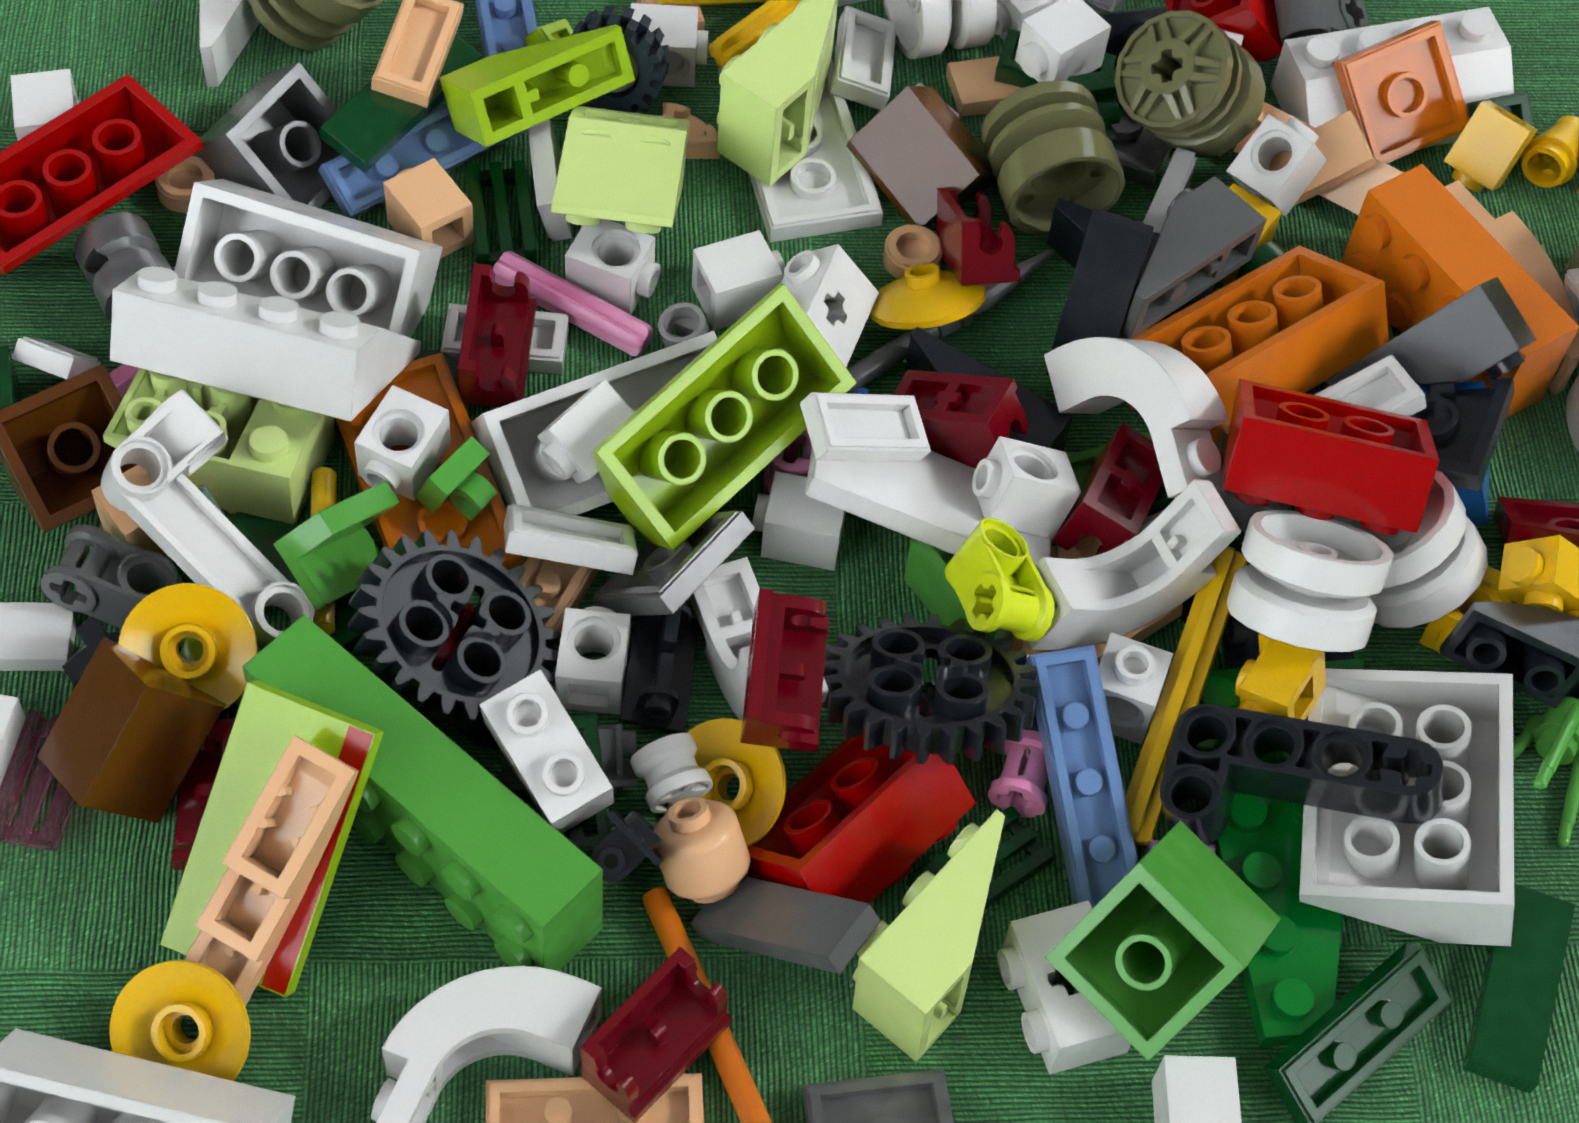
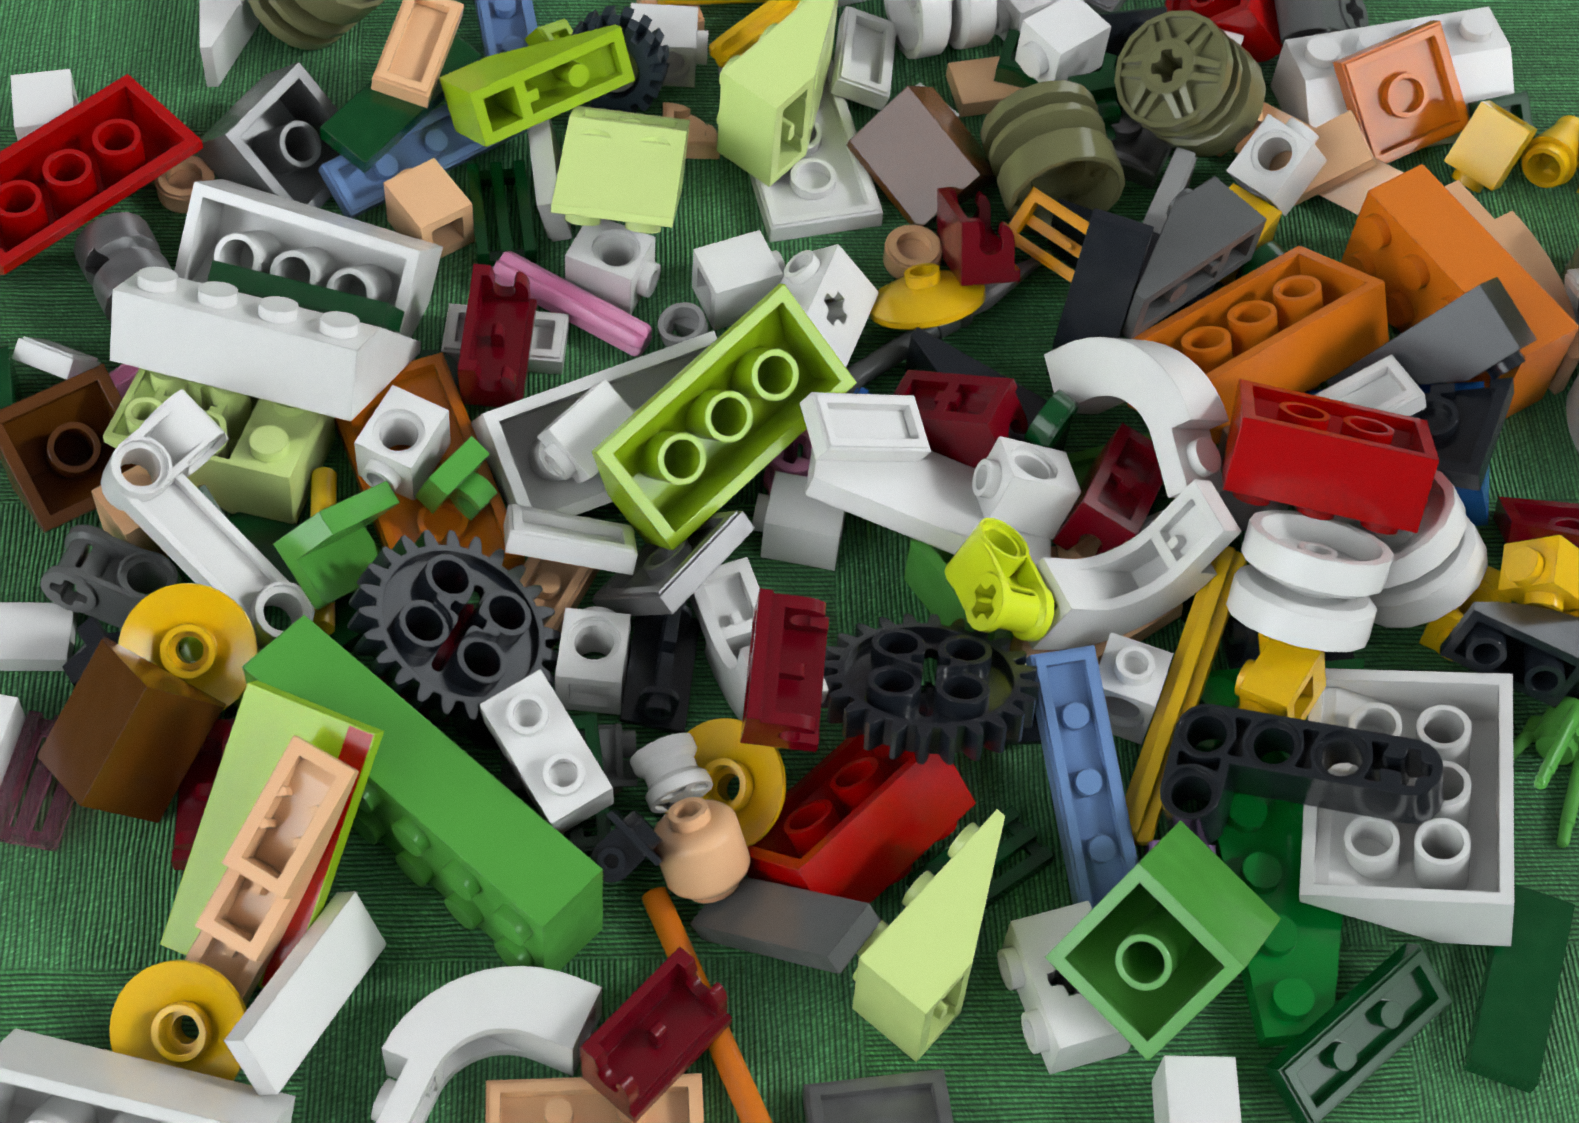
bright pink bush [988,729,1048,818] -> none
none -> dark green tile [207,260,404,332]
none -> white tile [224,891,387,1095]
none -> light orange tile [1008,186,1089,282]
none -> dark green tile [1023,389,1079,448]

